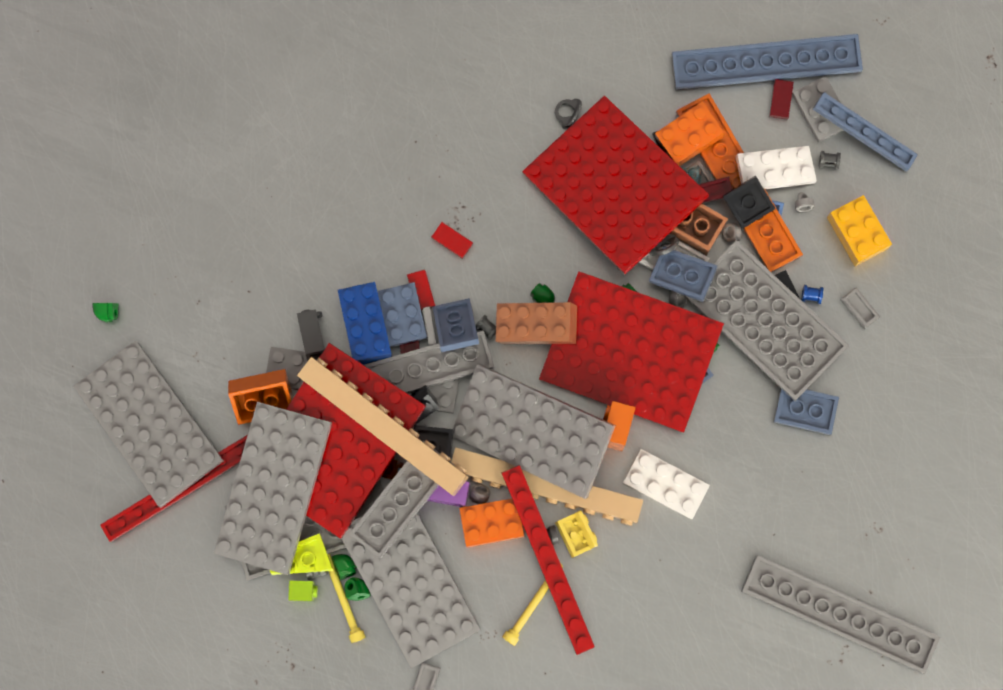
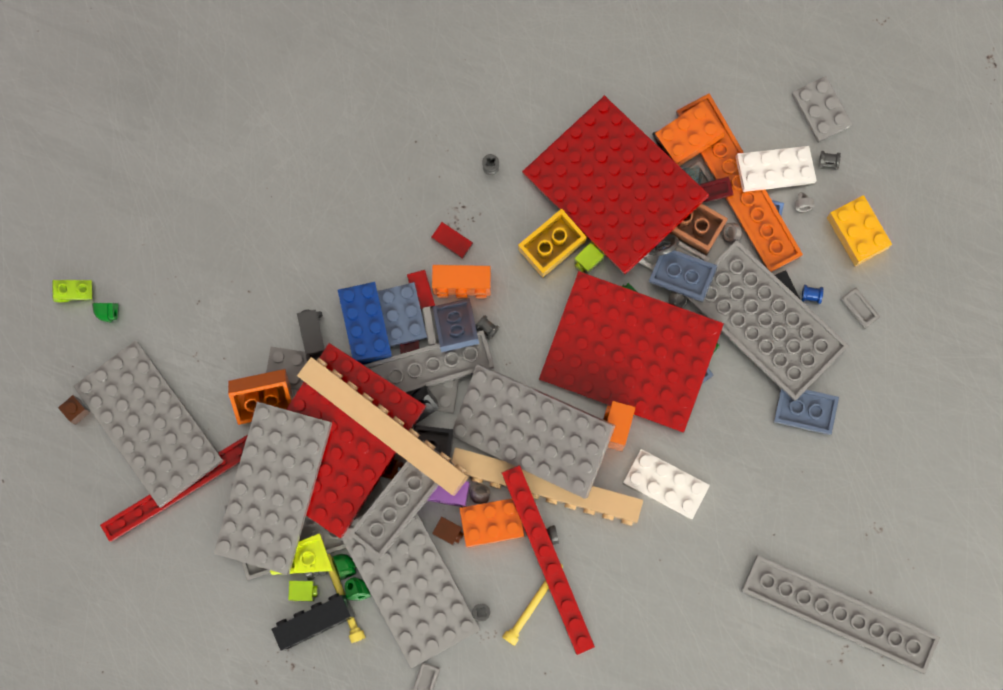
nougat brick [496,302,577,344] -> none
green piece [530,283,555,303] -> none
dark grey piece [555,98,582,127] -> none
light yellow bracket [555,510,598,558] -> none
sand blue plate [672,34,863,90] -> none
black plate [722,176,775,229] -> none
dark red tile [769,79,794,119] -> none
sand blue plate [813,92,918,171] -> none
none -> lime plate [52,280,92,302]
none -> reddish brown brick [58,395,90,425]
none -> black brick [271,593,355,651]
none -> orange brick [432,265,491,299]
none -> reddish brown brick [432,516,464,546]
none -> dark grey bush [473,604,490,621]
none -> dark grey bush [482,154,499,175]
none -> yellow brick [518,209,587,278]
none -> lime brick [574,243,604,274]

